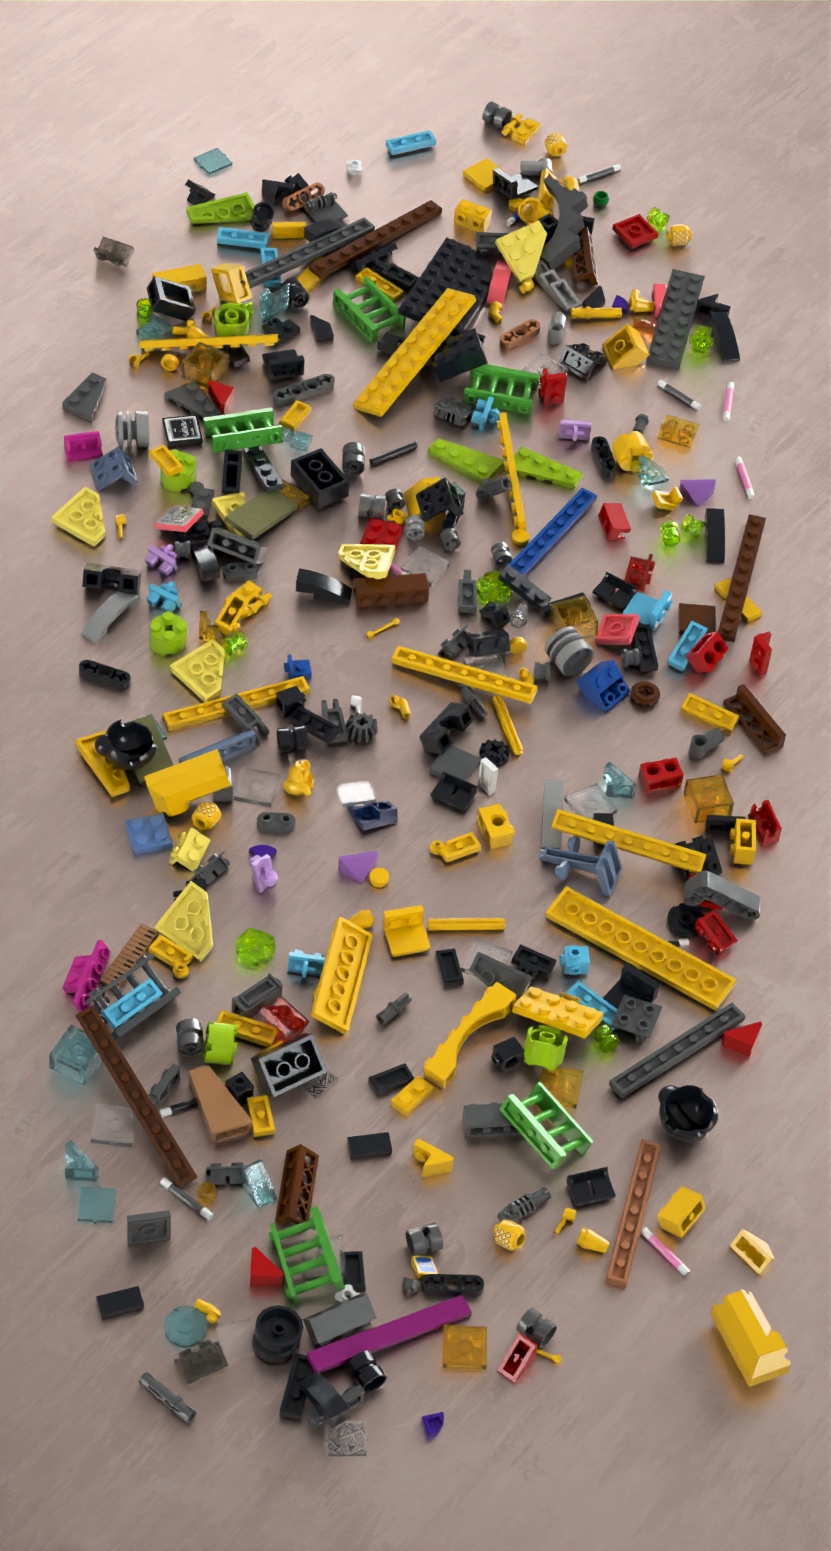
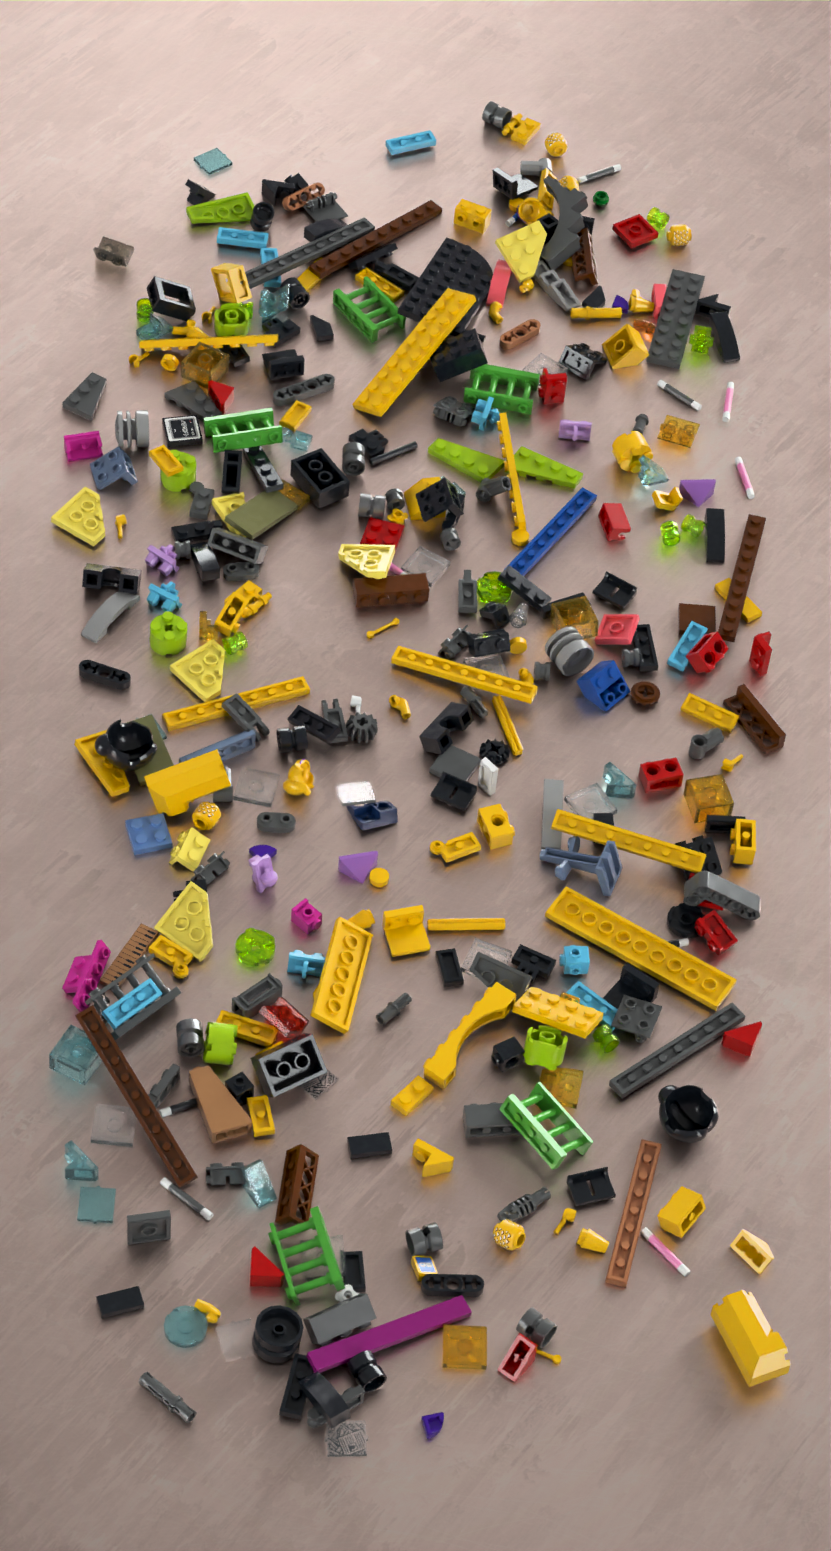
yellow brick [152,264,207,297] -> none
tile [154,505,204,532] -> none
clear smoke bracket [174,1339,229,1384] -> none
clear yellow plate [197,1182,217,1202] -> none
yellow tile [272,222,306,239] -> none
black brick [276,685,306,718] -> none
blue bracket [284,654,312,680] -> none
black slope [296,568,352,604] -> none
white plate [346,160,363,175] -> none
black tile [368,1063,414,1097] -> none
black piece [377,332,406,355] -> none
dark grey hinge [402,1277,421,1294] -> none
light grey wheel [407,515,425,540] -> none
yellow tile [463,158,506,192] -> none
dark grey bracket [476,232,510,256] -> none
flat silver wheel [491,542,512,567] -> none
light grey piece [547,312,566,345] -> none
black beam [591,436,617,478] -> none
medium azure bracket [623,590,673,631] -> none
clear red bracket [624,554,655,591] -> none
red hinge [748,800,782,845] -> none
none -> dark pink brick [291,898,322,935]
none -> black hinge [349,428,388,459]

